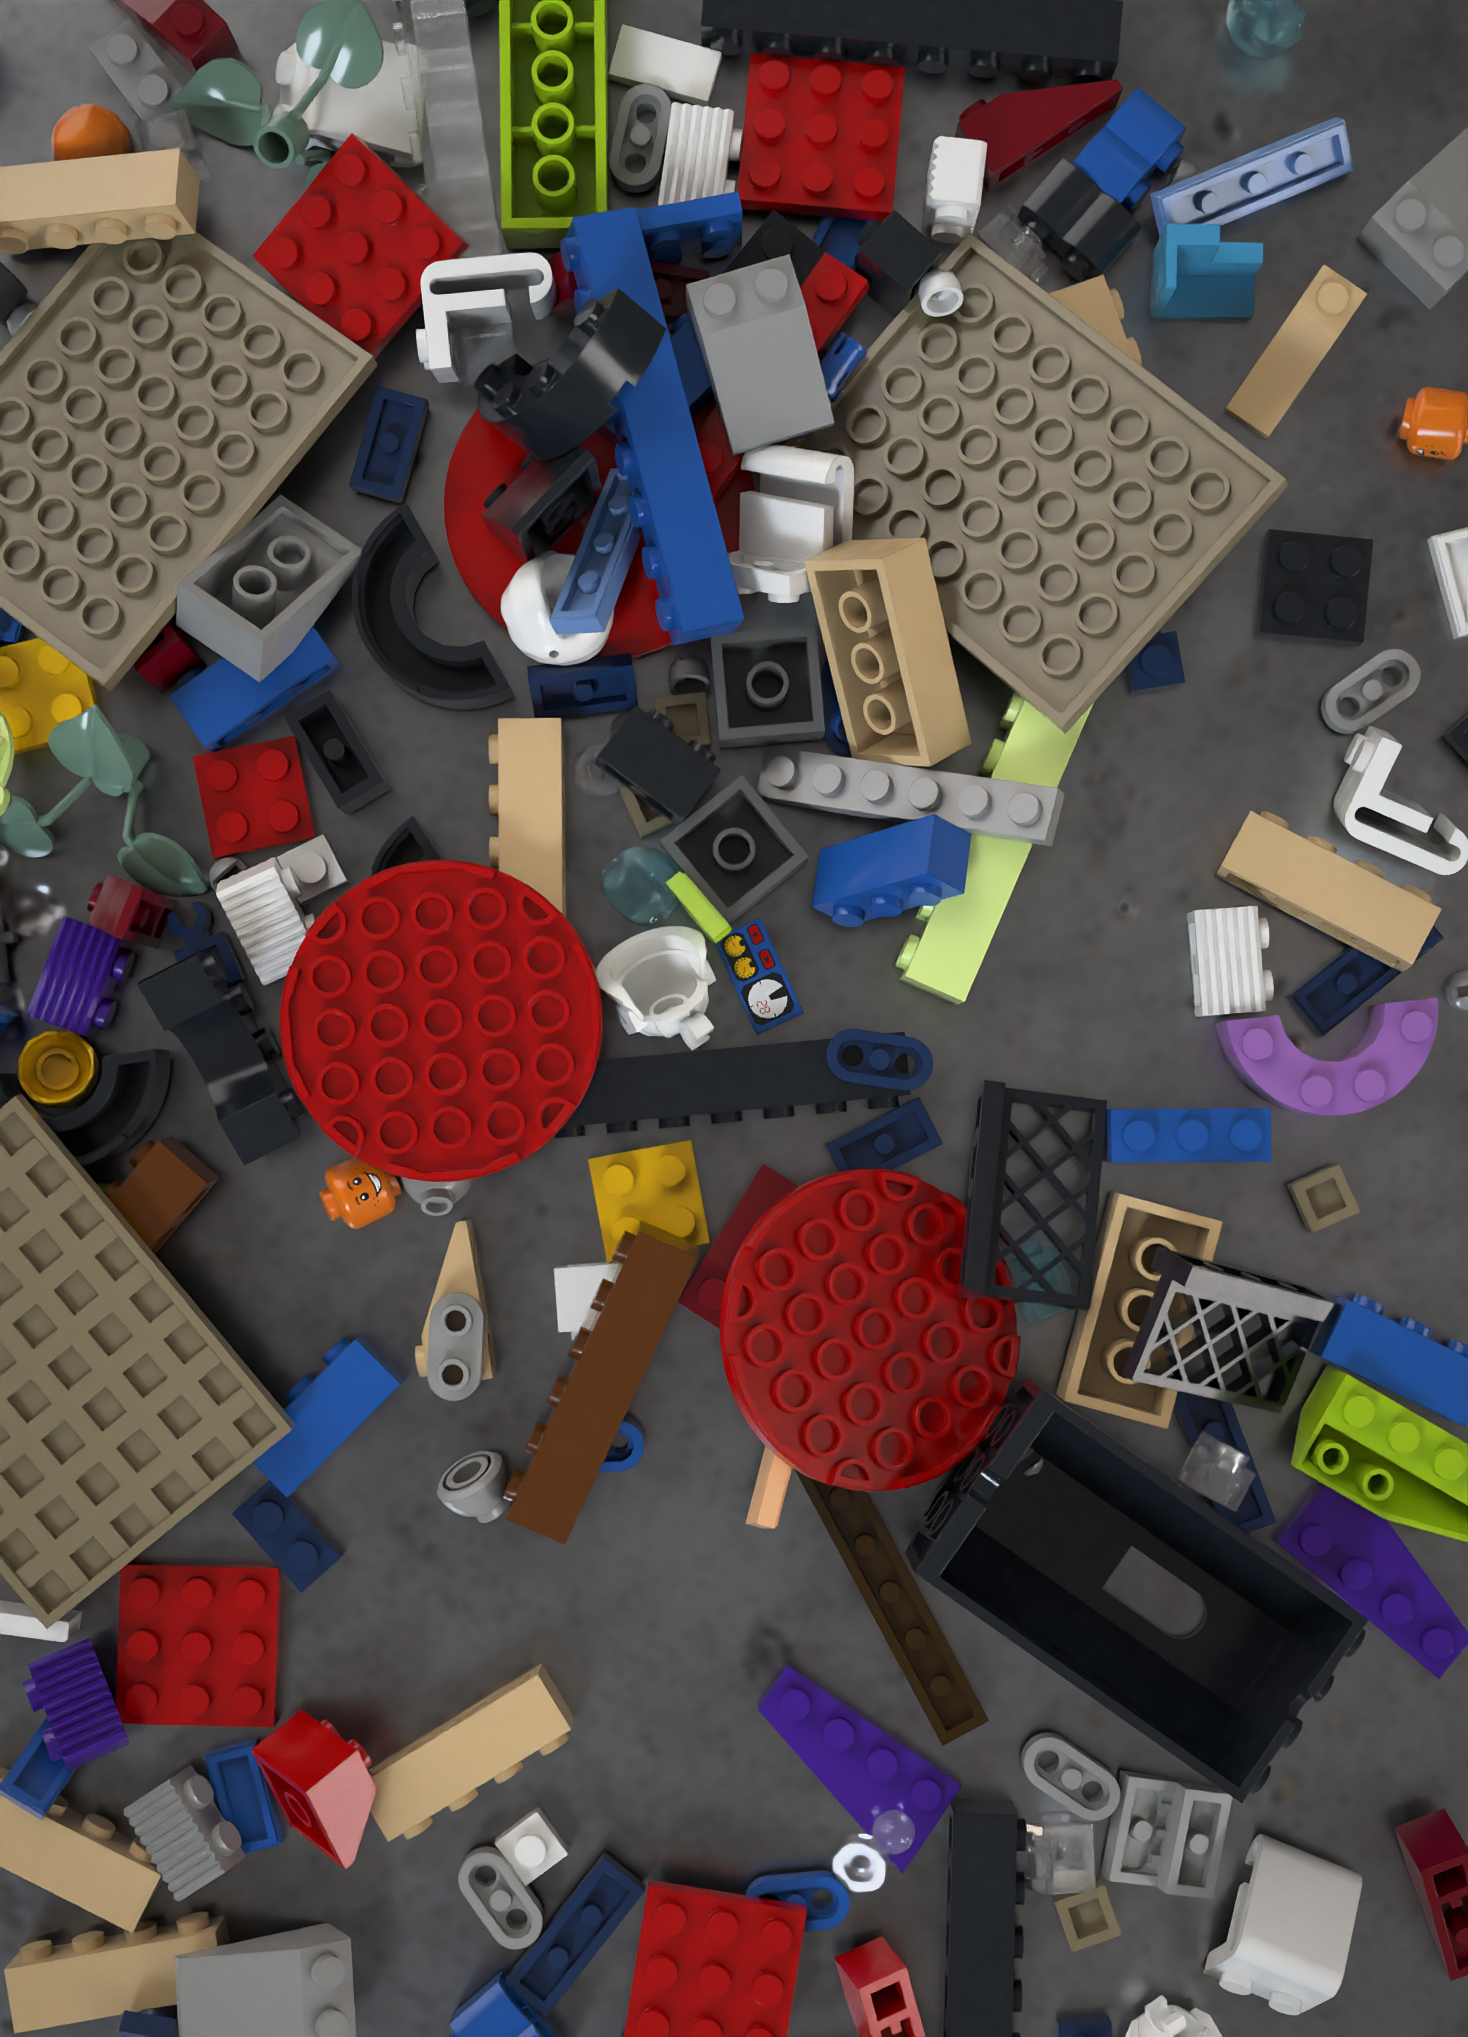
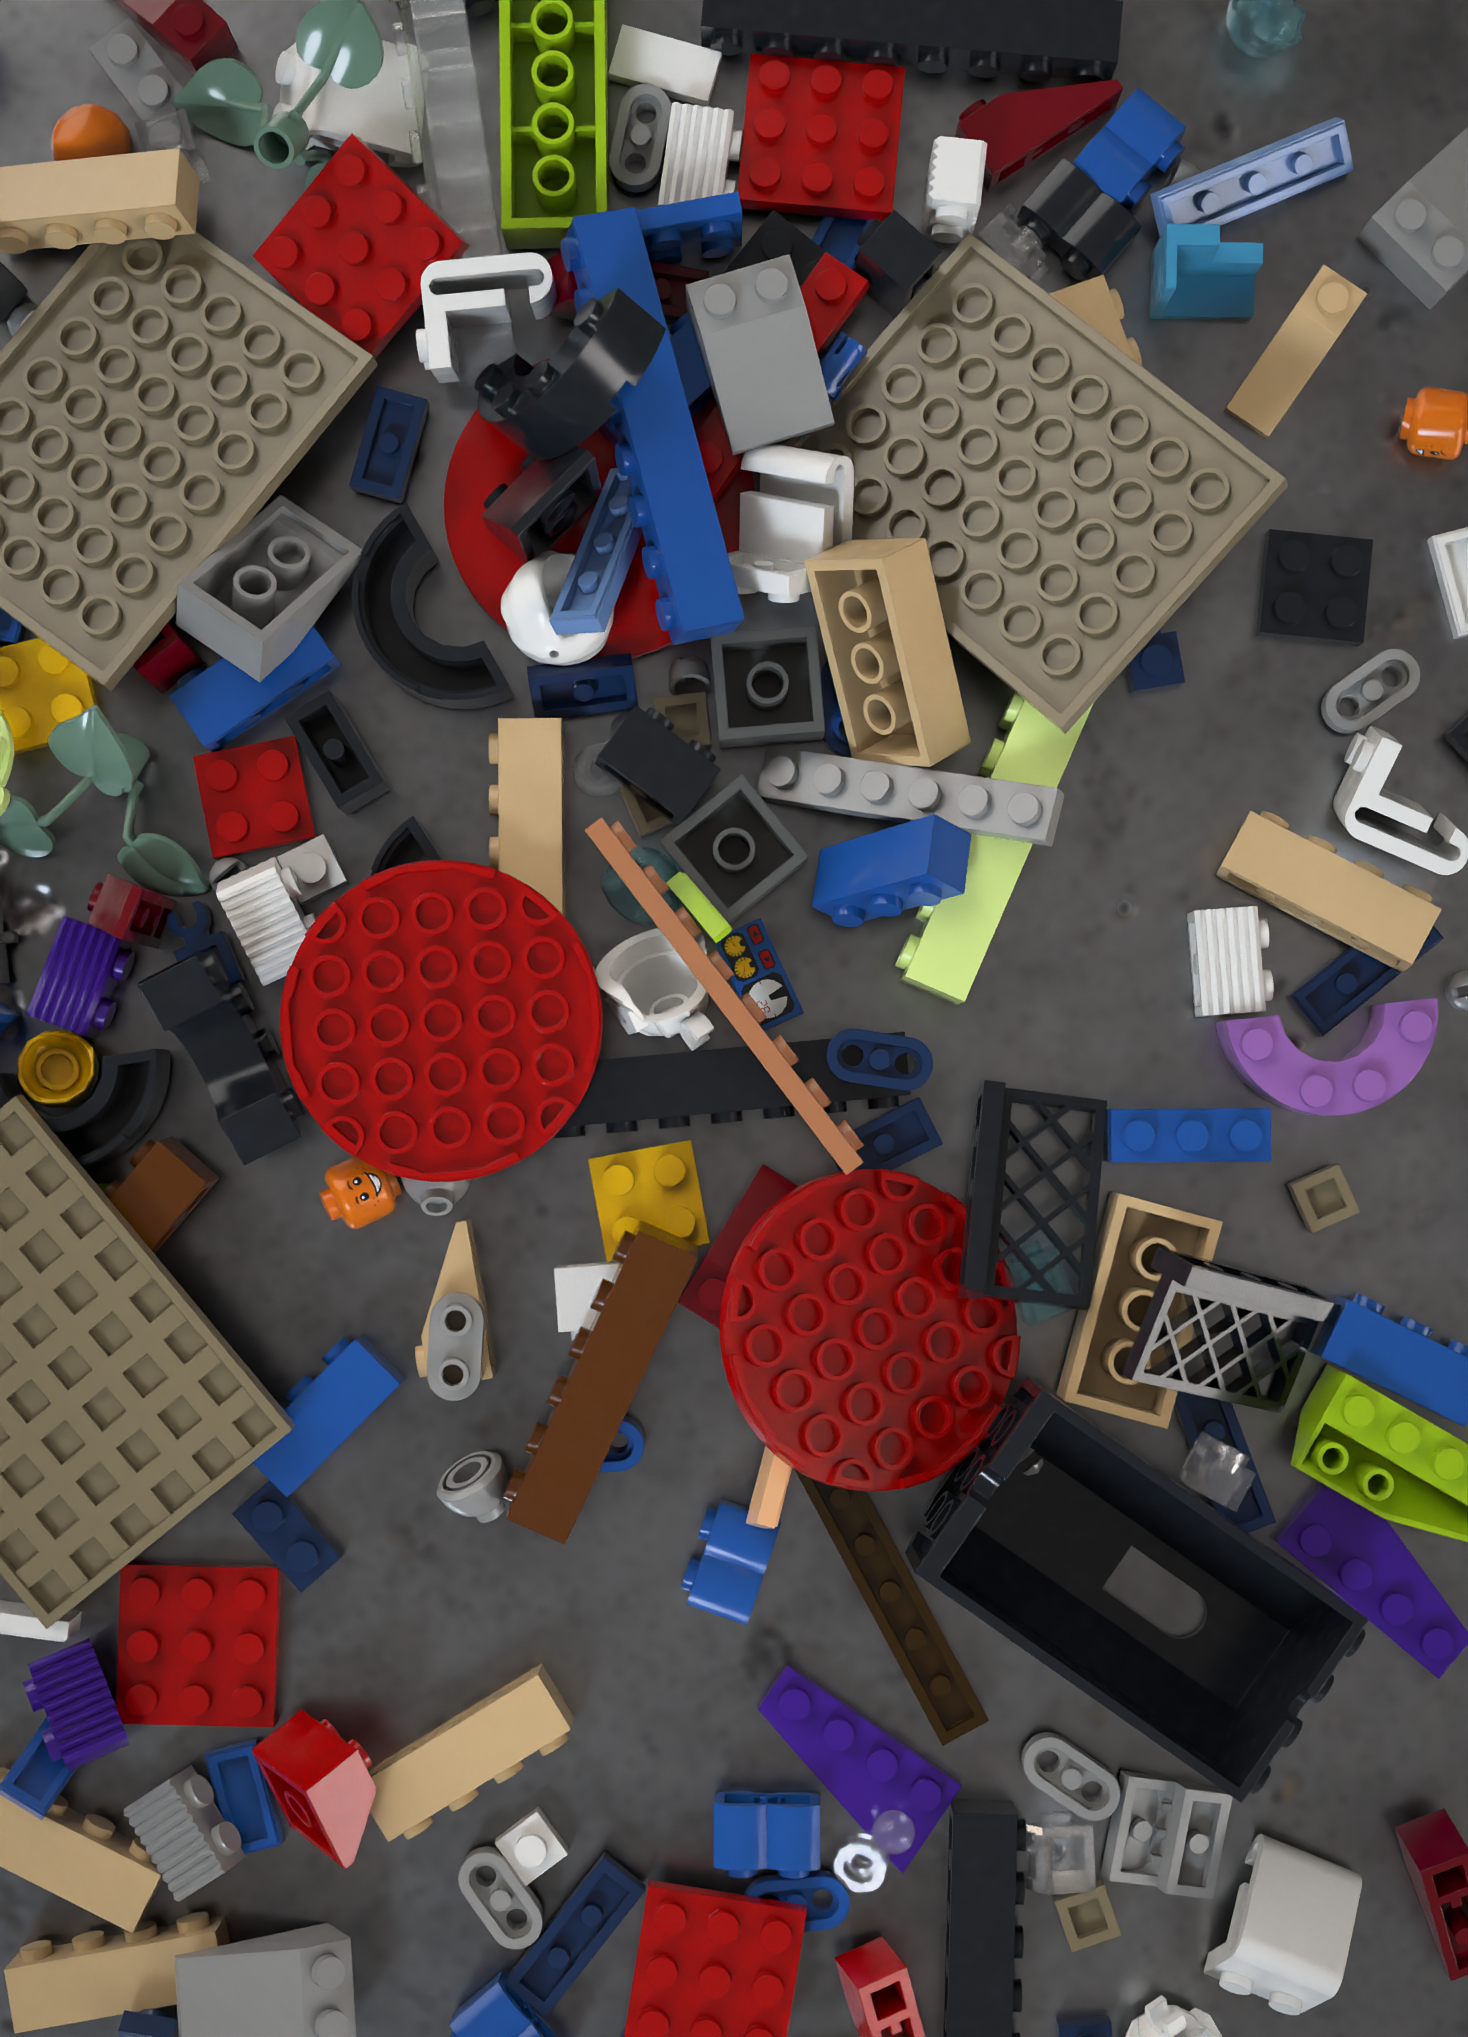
white hinge [919,269,963,317] -> none
none -> nougat plate [585,817,864,1175]
none -> blue brick [680,1499,781,1625]
none -> blue brick [714,1791,820,1879]

